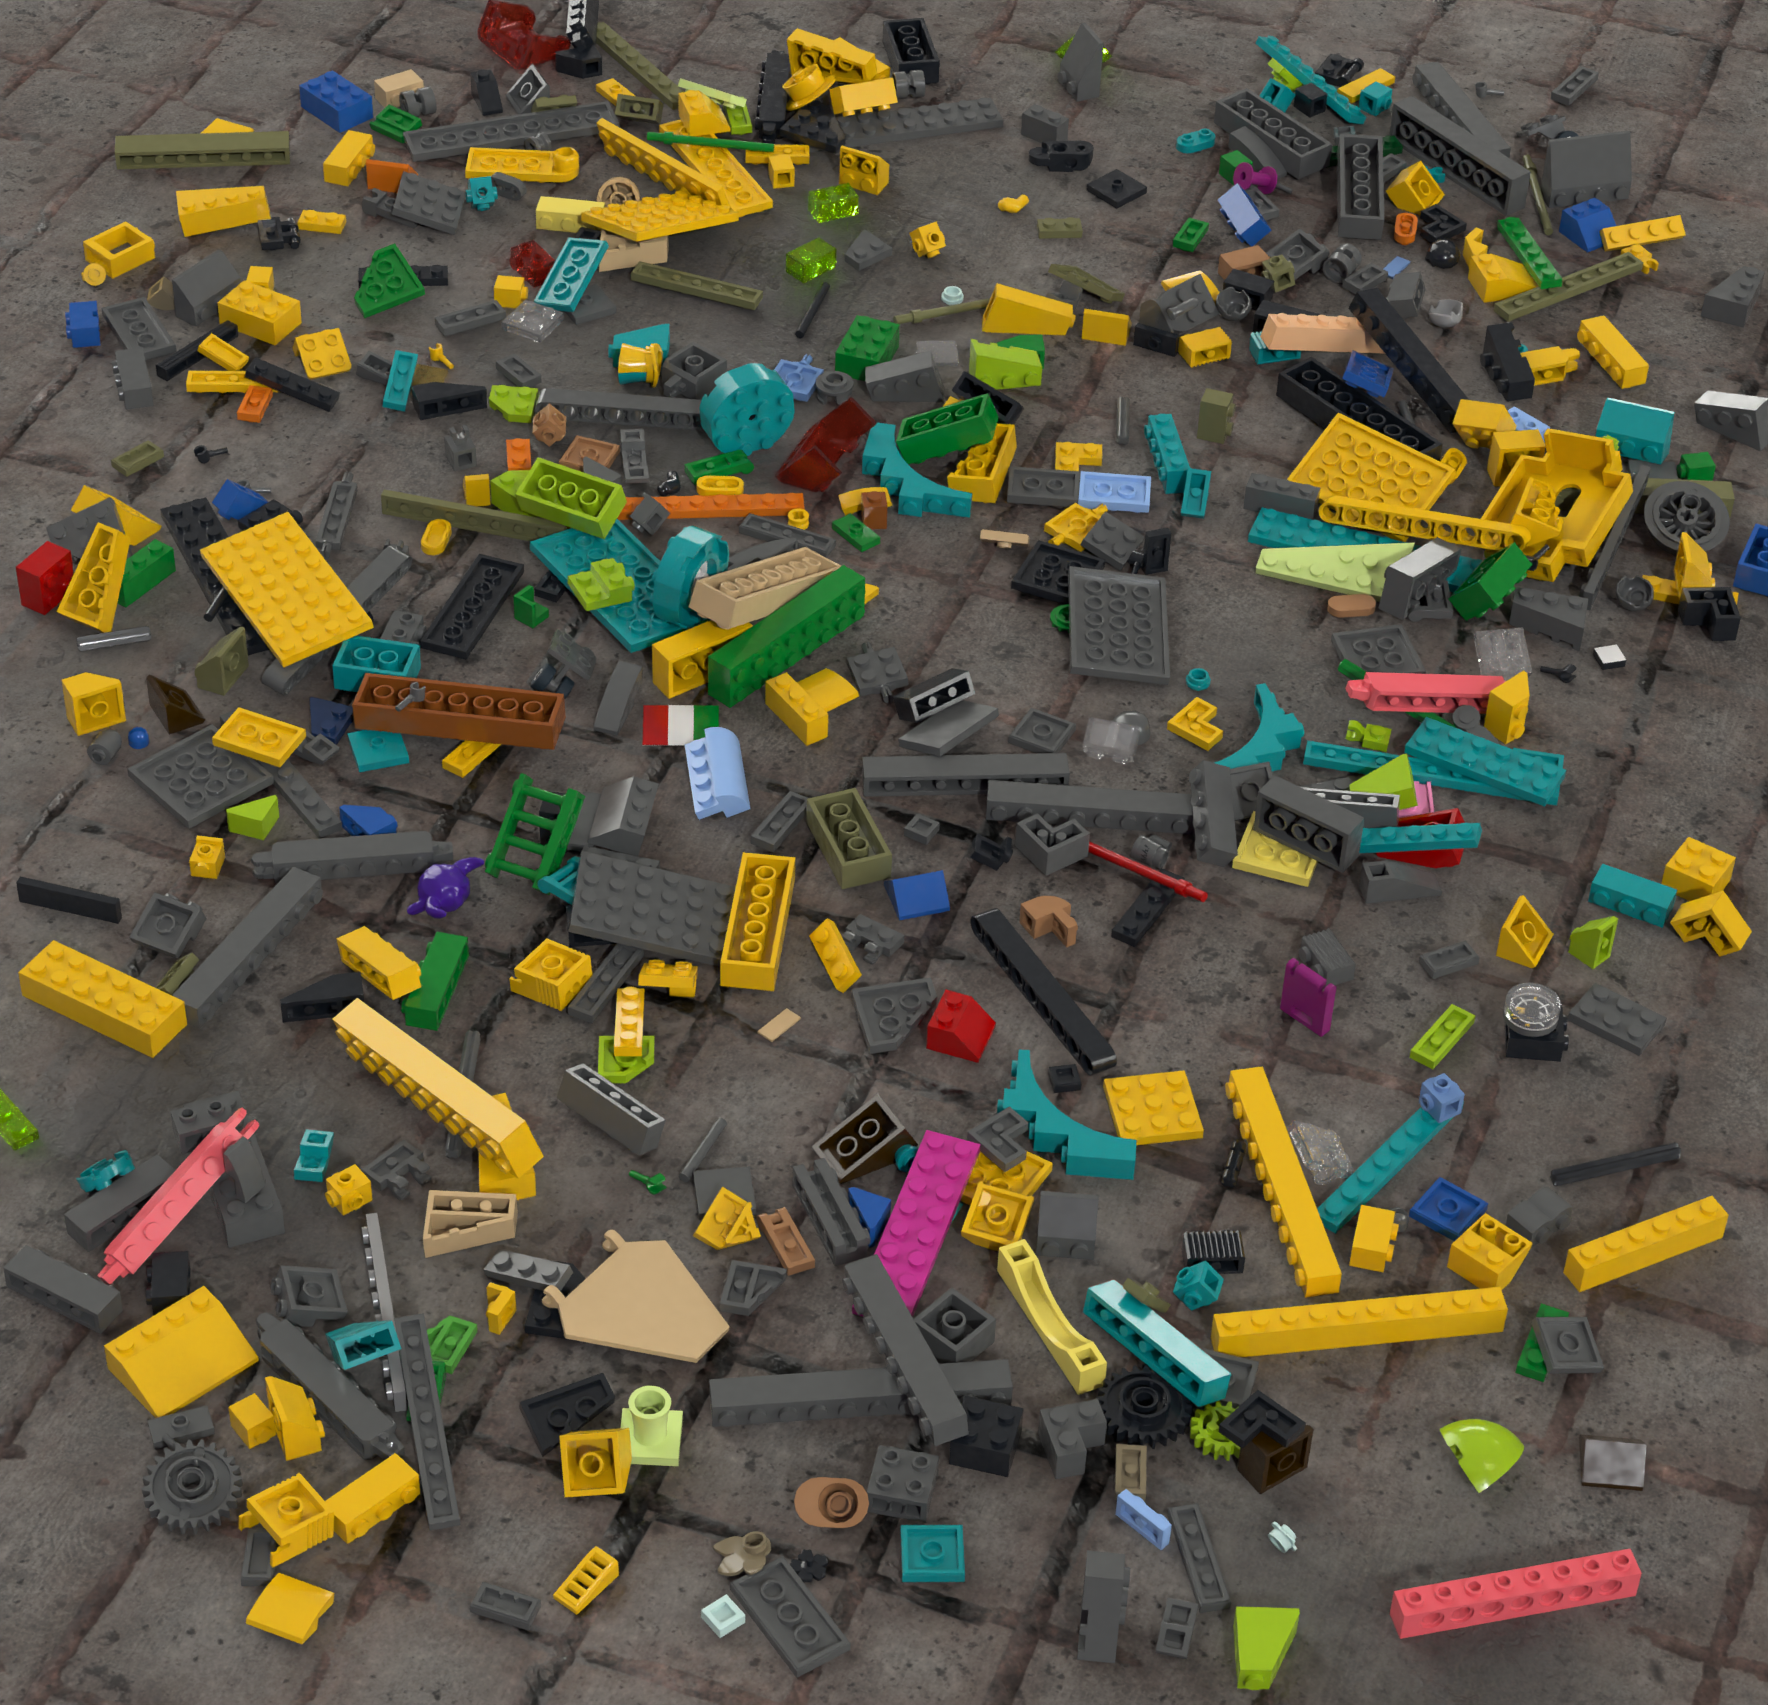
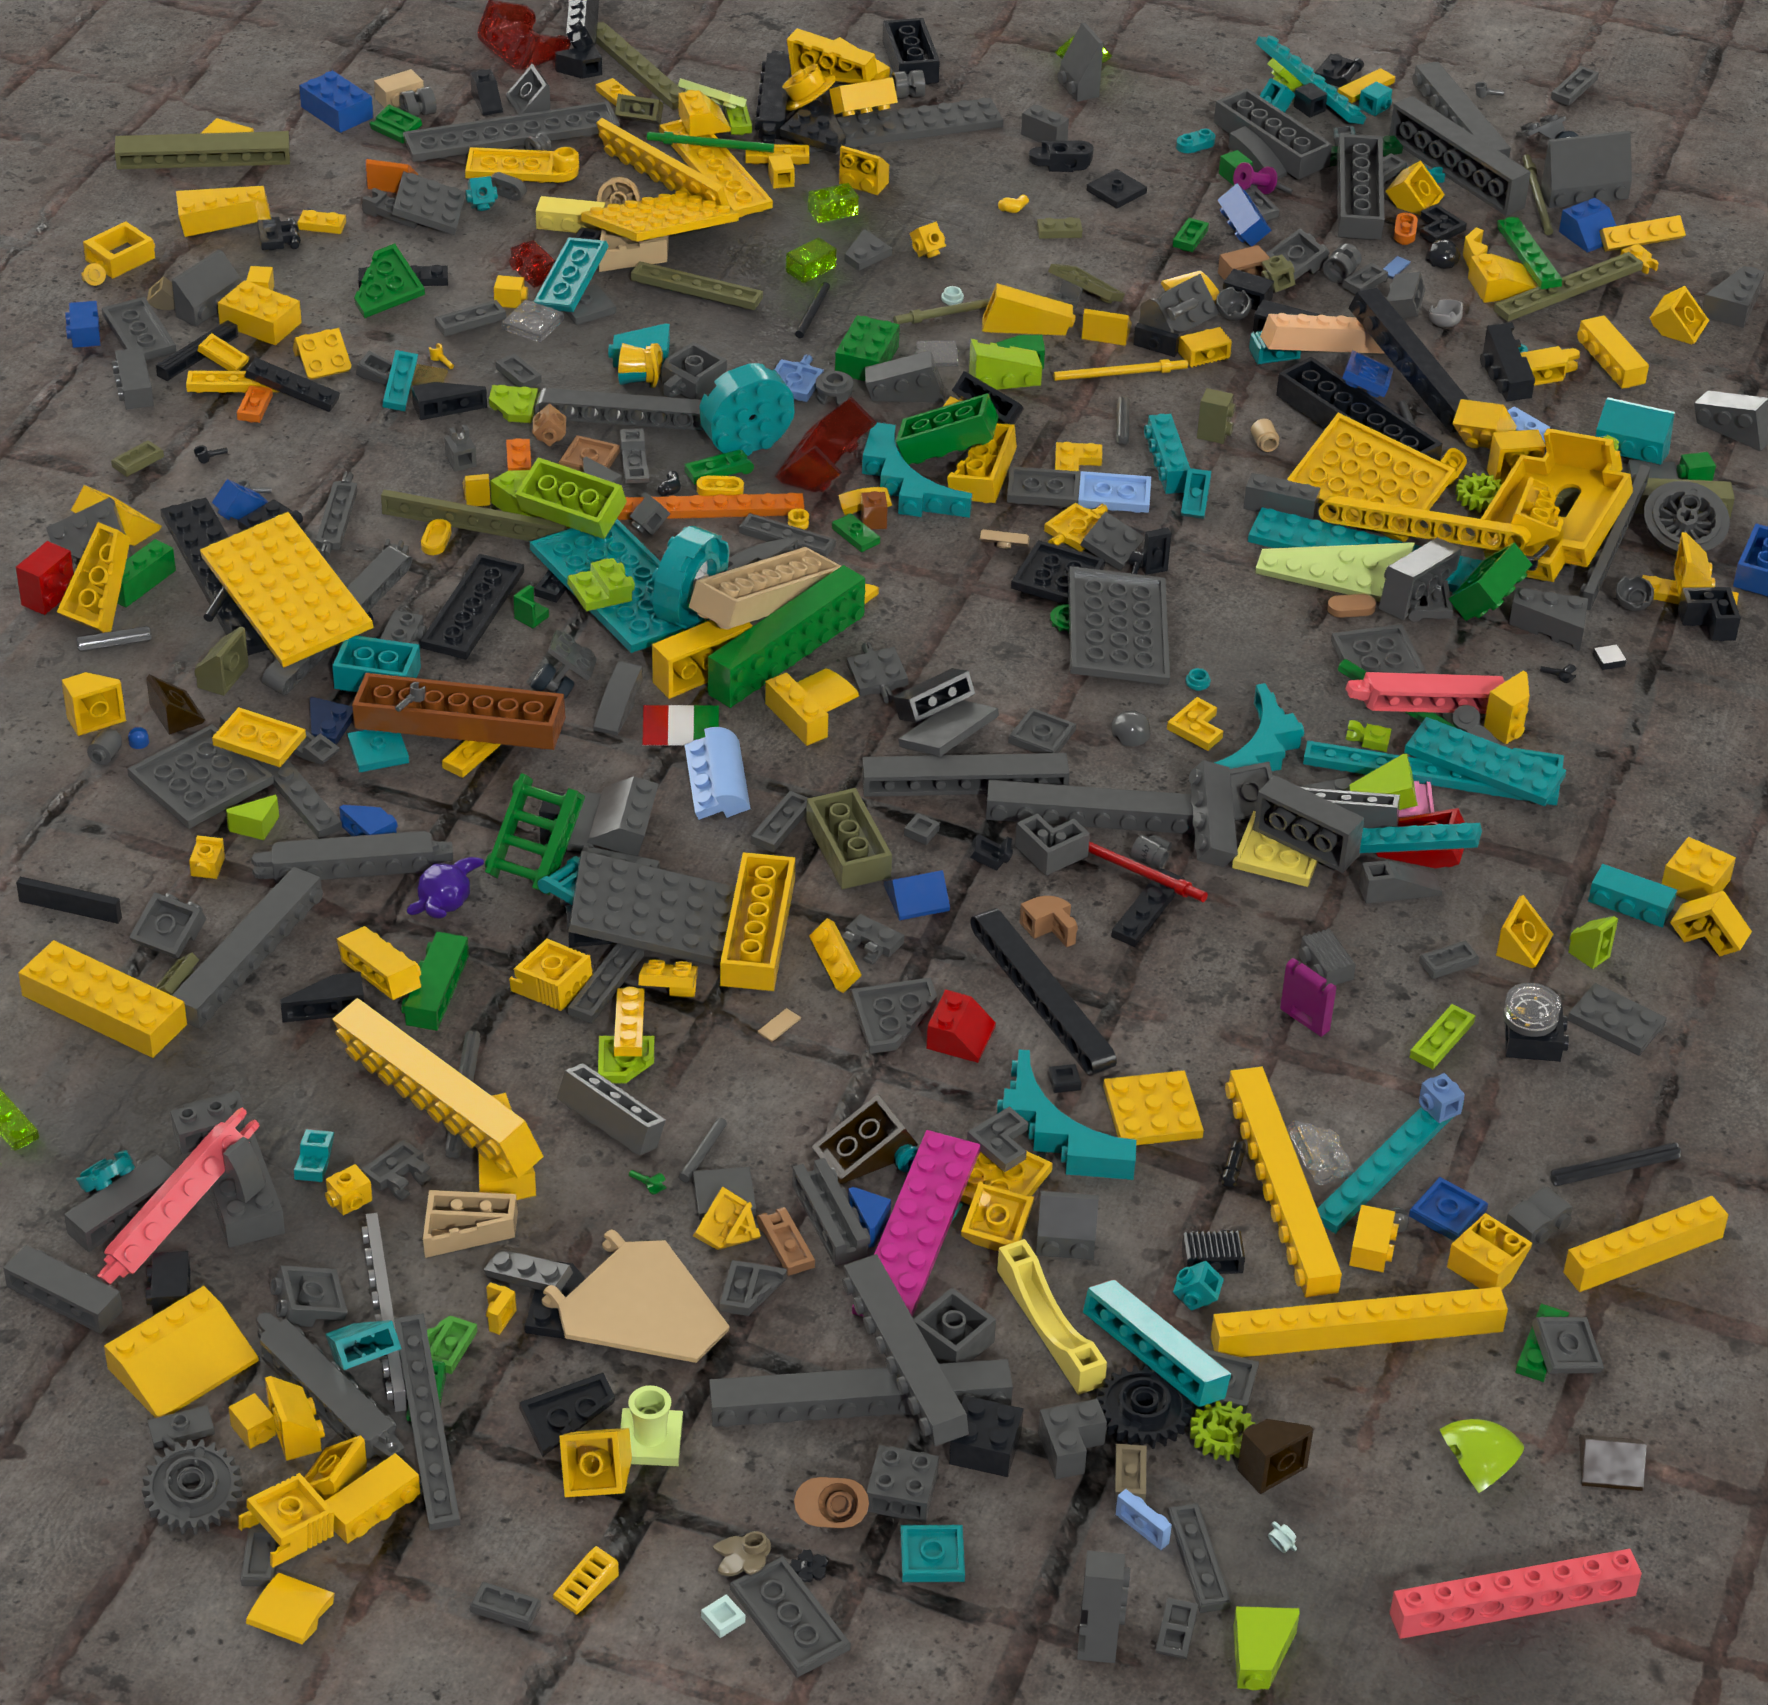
yellow brick [323,130,375,186] -> none
olive plate [531,95,577,112] -> none
clear brick [1082,717,1140,764] -> none
olive plate [1122,1278,1171,1313] -> none
black plate [1219,1390,1306,1449] -> none
clear plate [1473,627,1532,679] -> none
none -> yellow slope [304,1435,367,1501]
none -> yellow bar [1053,359,1188,381]
none -> tan brick [1251,419,1279,452]
none -> lime gear [1455,473,1502,513]
none -> yellow slope [1650,286,1709,345]

